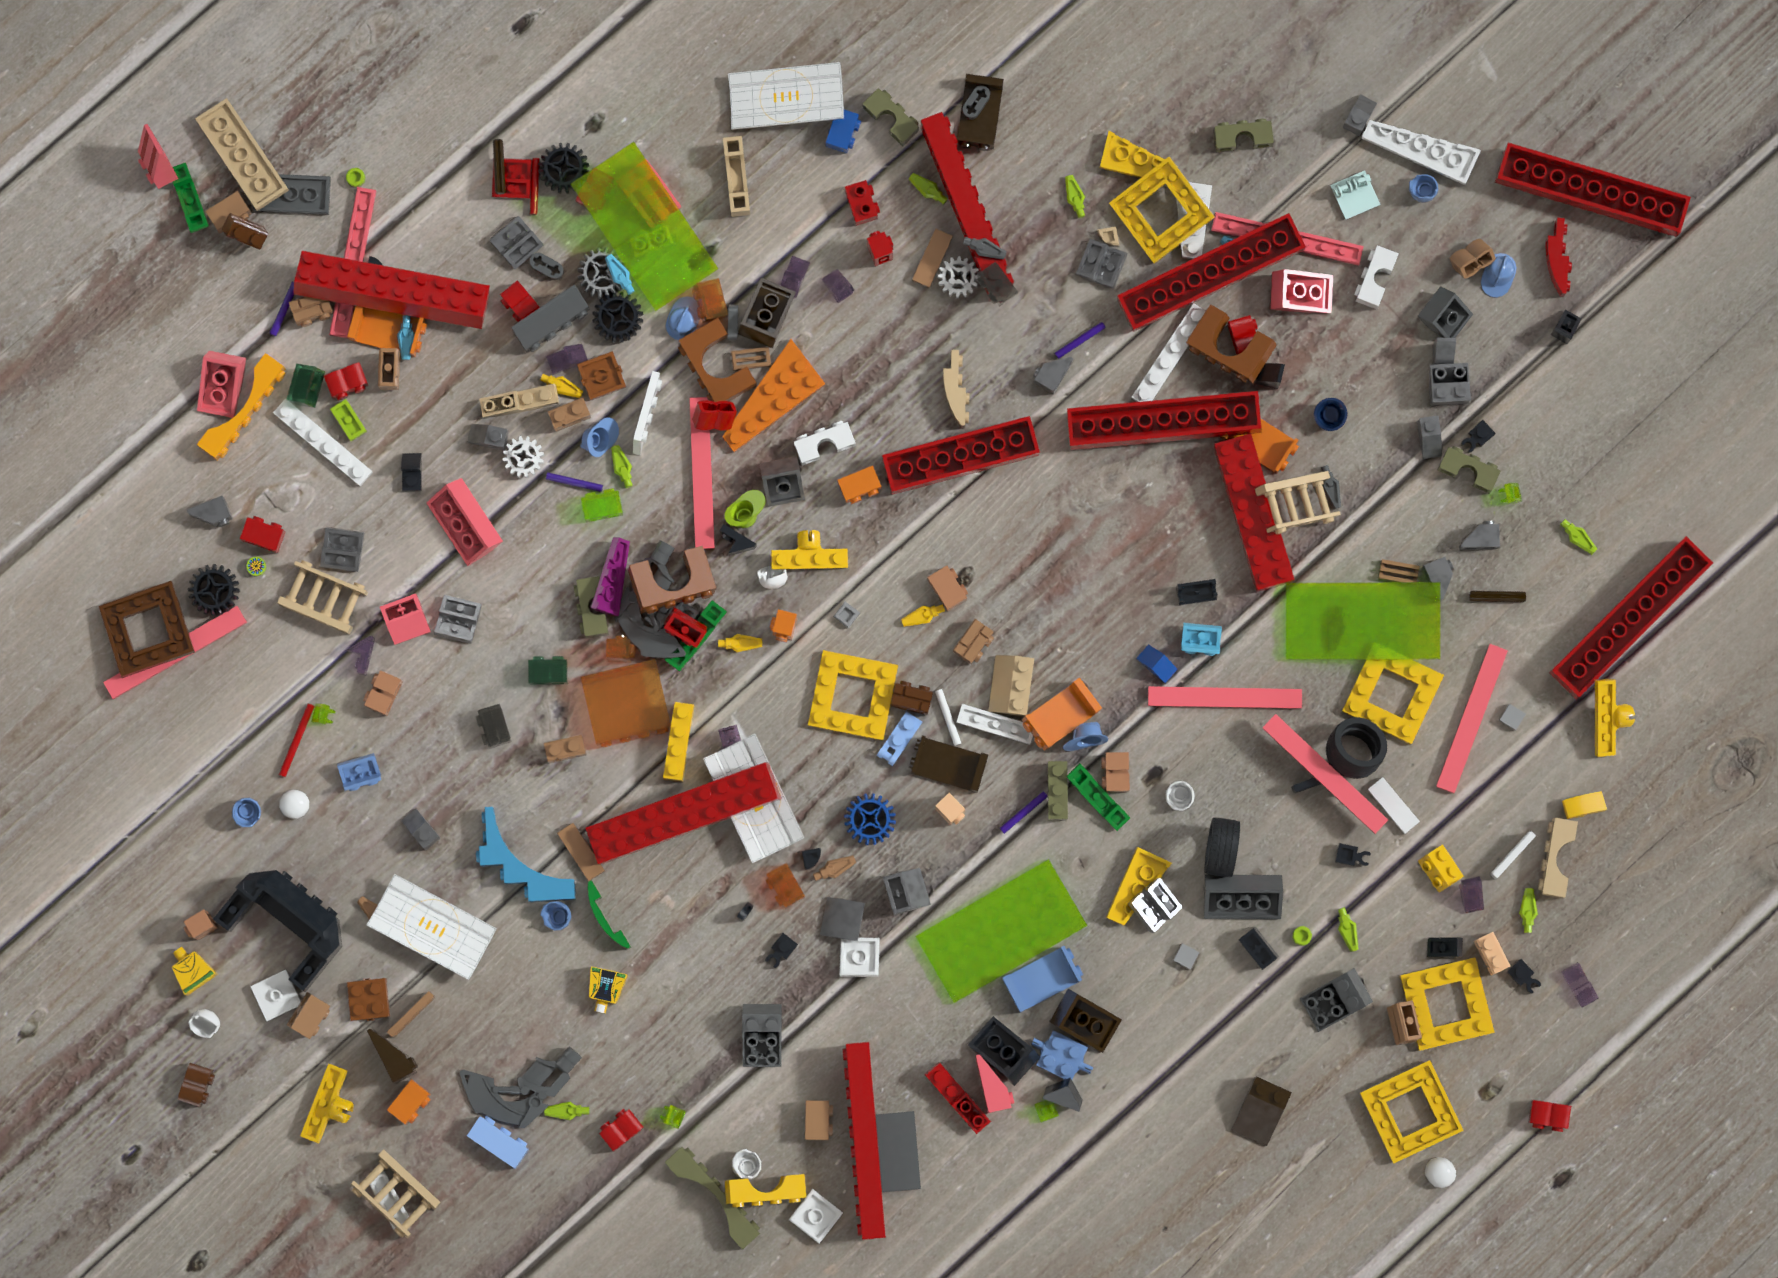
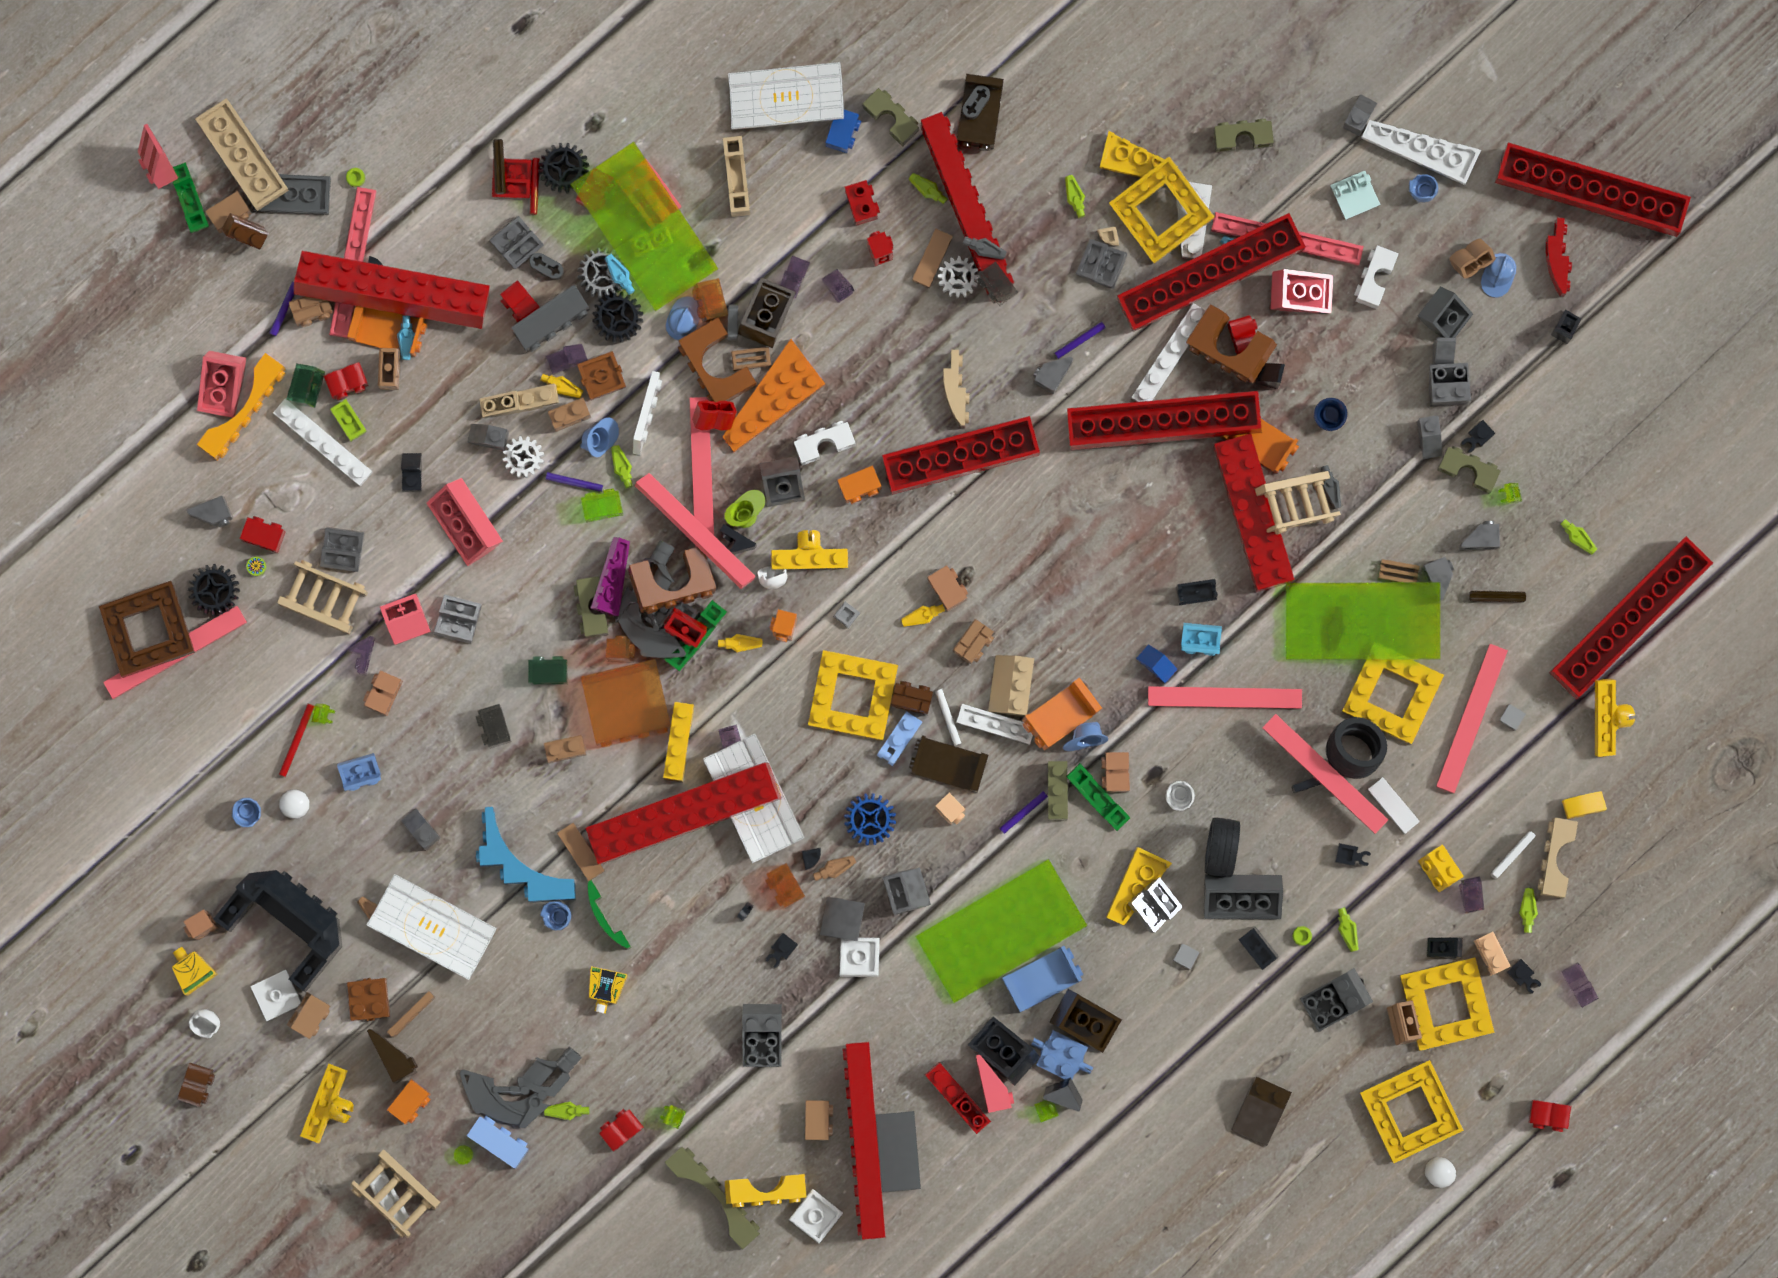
white hair [732,1149,761,1180] -> none
none -> clear neon green tile [454,1145,474,1165]
none -> coral tile [635,473,755,589]

